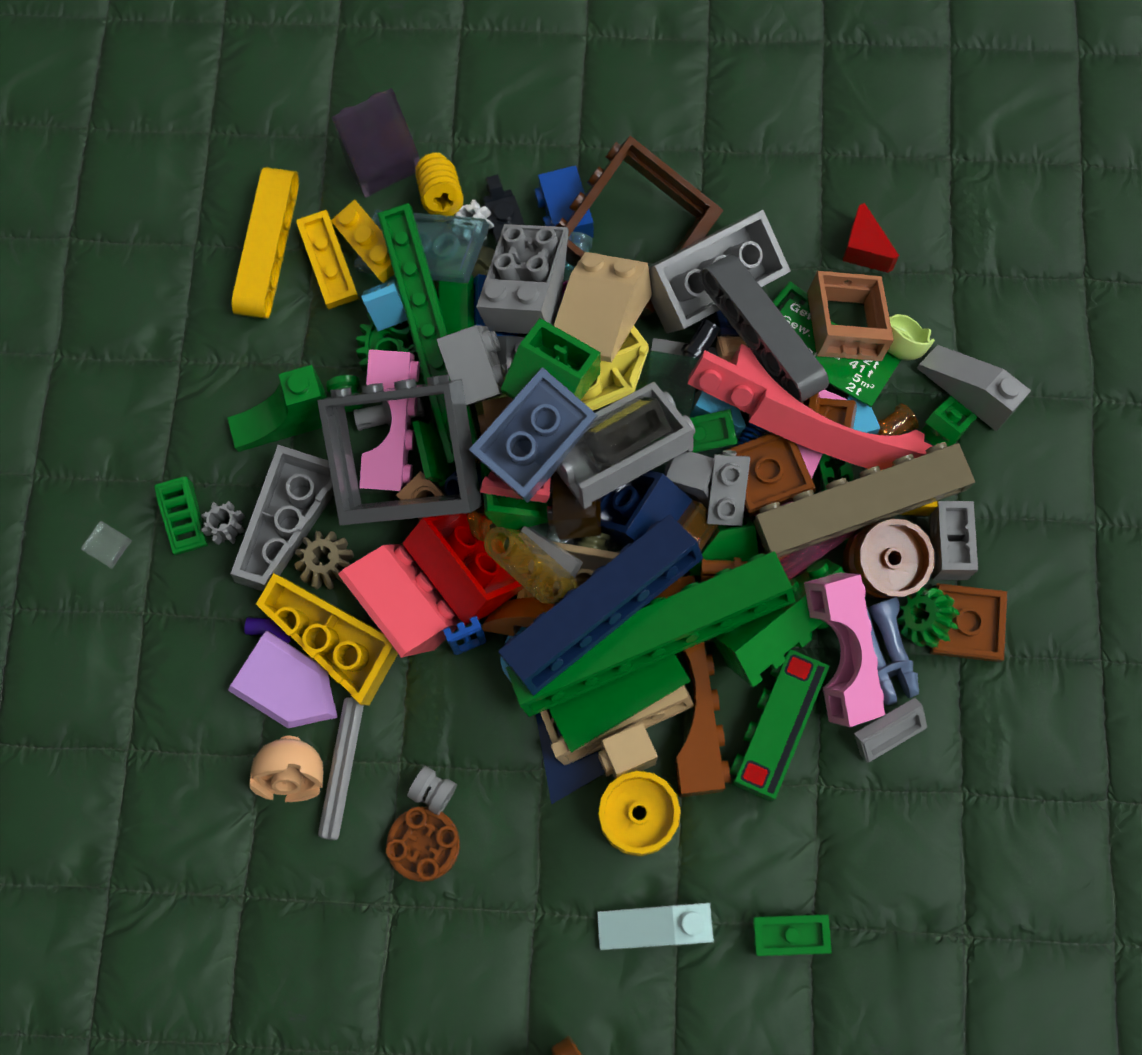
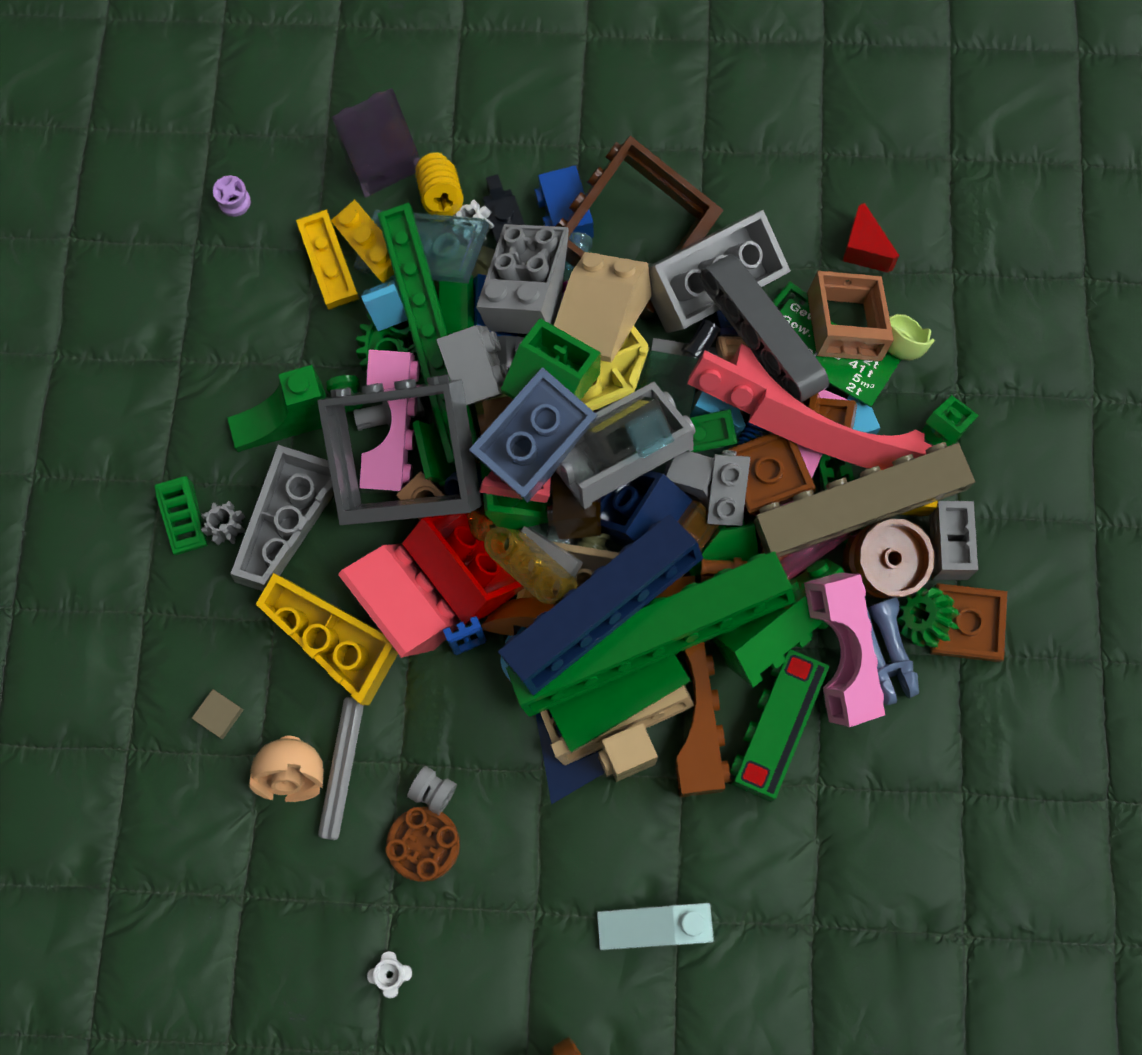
clear tile [81,521,132,569] -> none
lavender tile [228,630,338,729] -> none
yellow beam [232,167,299,319] -> none
dark purple arm [245,617,291,643] -> none
dark tan gear [294,531,354,590] -> none
yellow wheel [599,771,681,857] -> none
green plate [753,915,832,956] -> none
light grey tile [854,698,927,763] -> none
clear orange bush [877,403,919,436] -> none
light grey slope [917,345,1031,432] -> none
none -> dark tan tile [192,689,244,739]
none -> lavender wheel [213,175,251,217]
none -> white plate [367,952,412,998]
none -> clear light blue tile [624,408,674,458]

